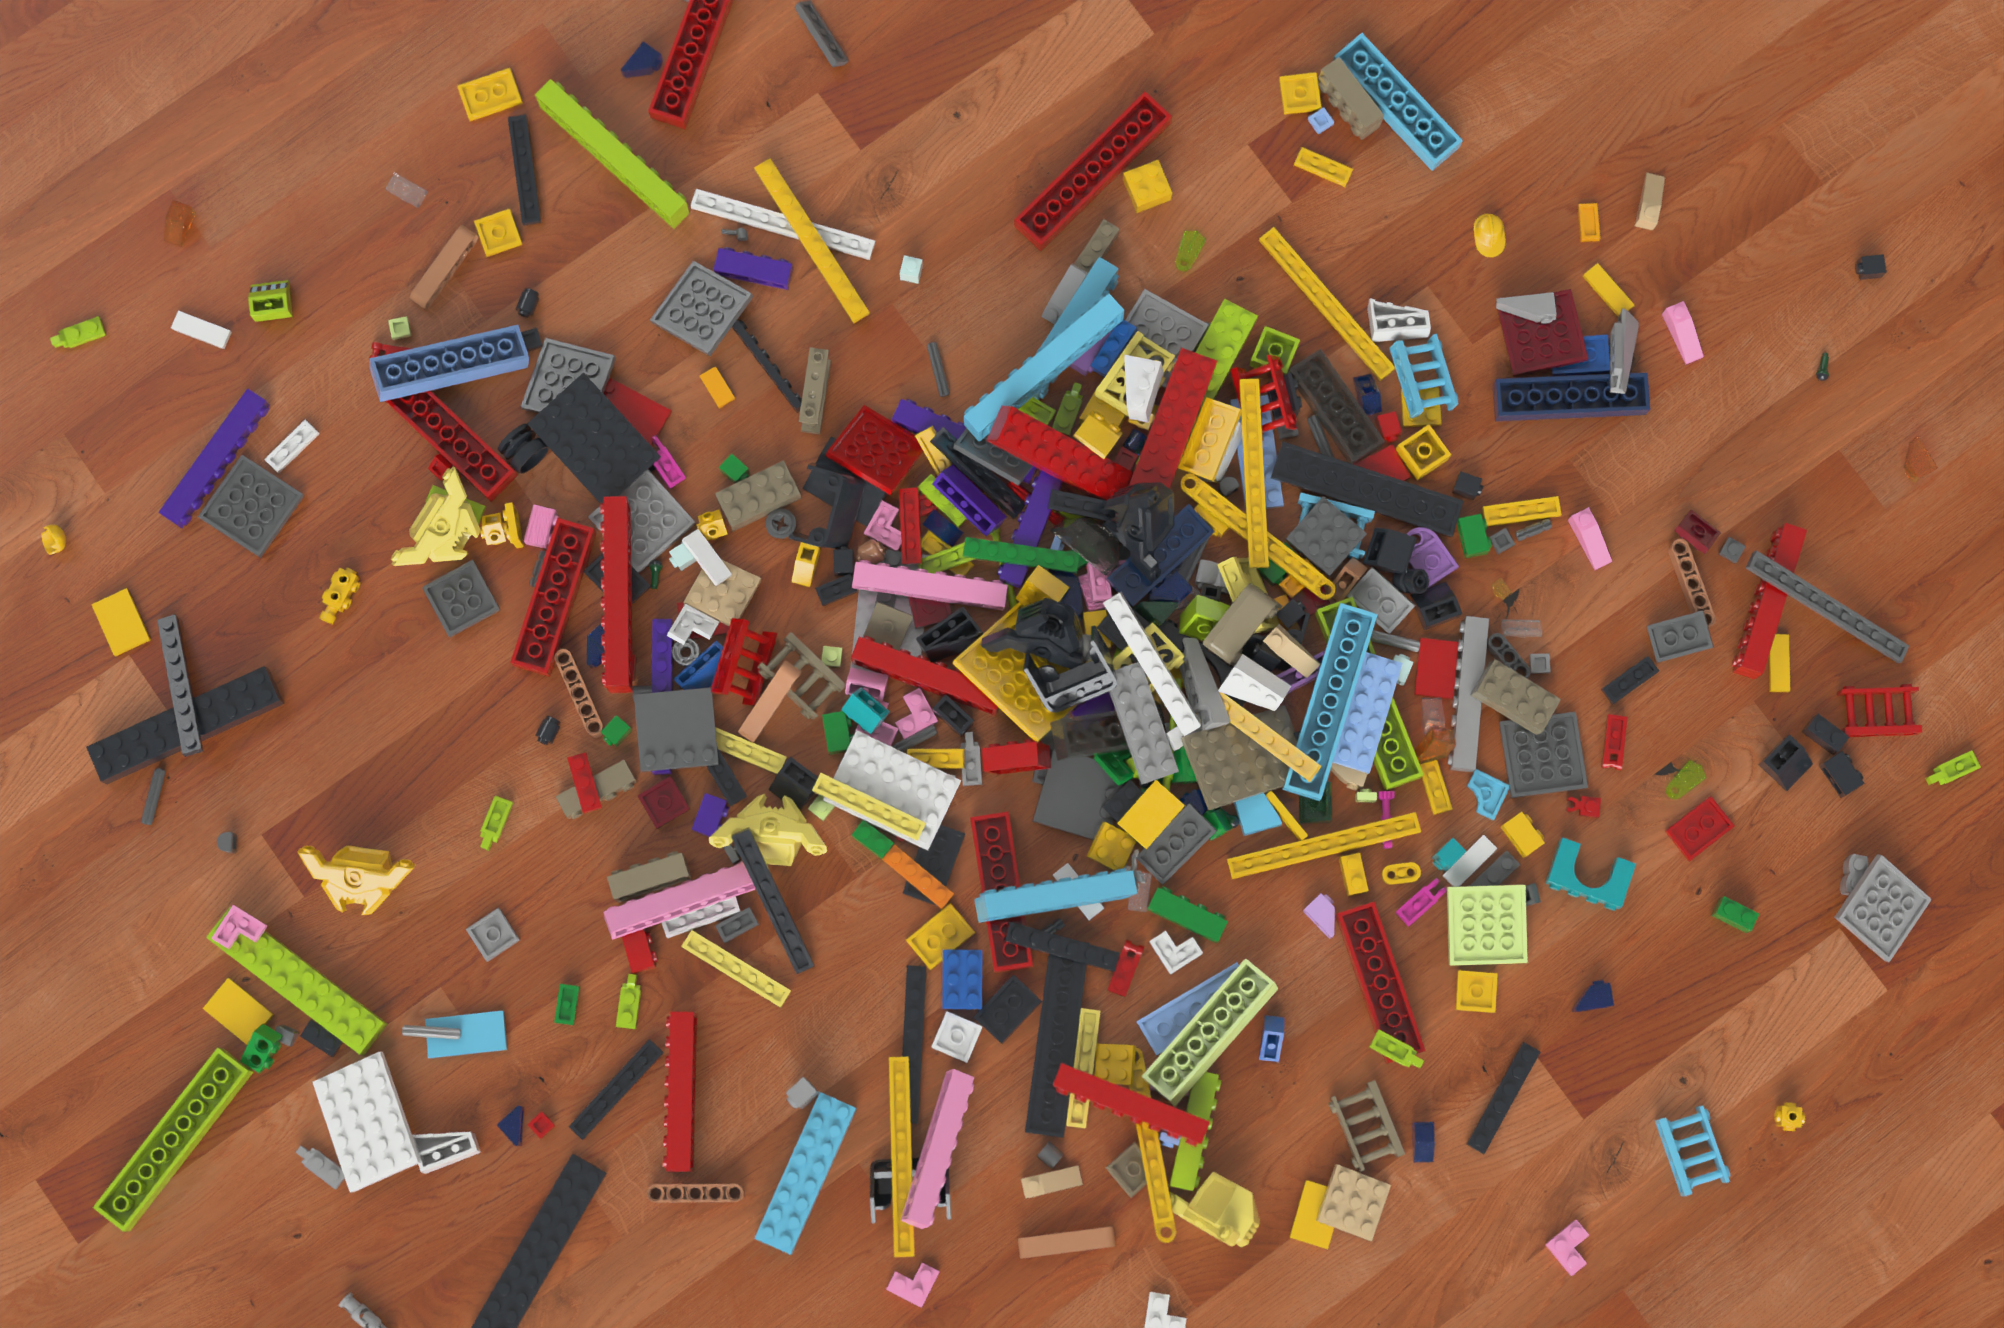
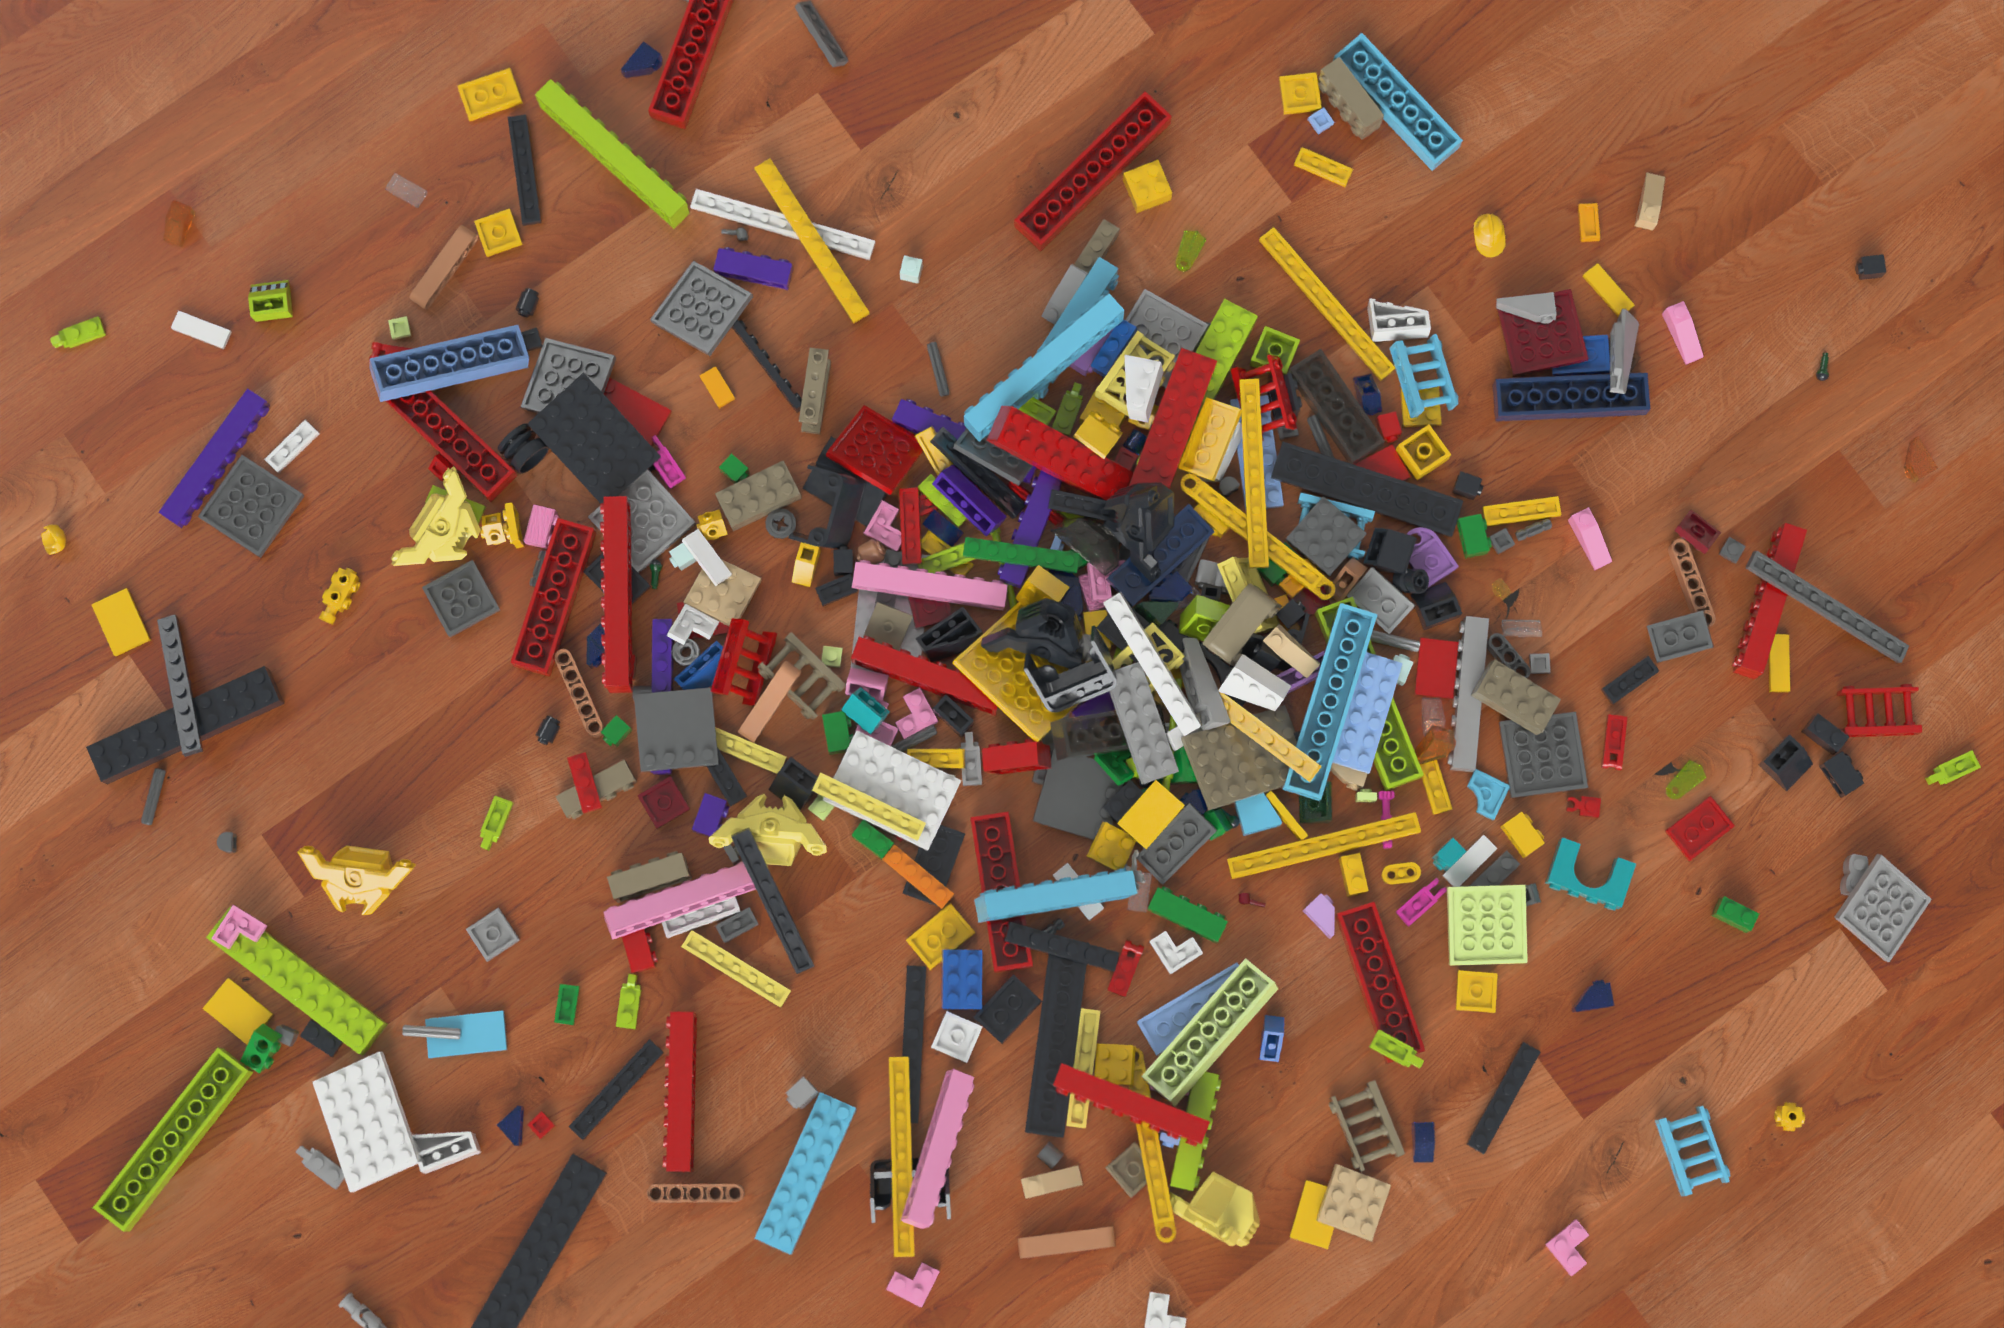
none -> dark red hand [1239,893,1266,907]

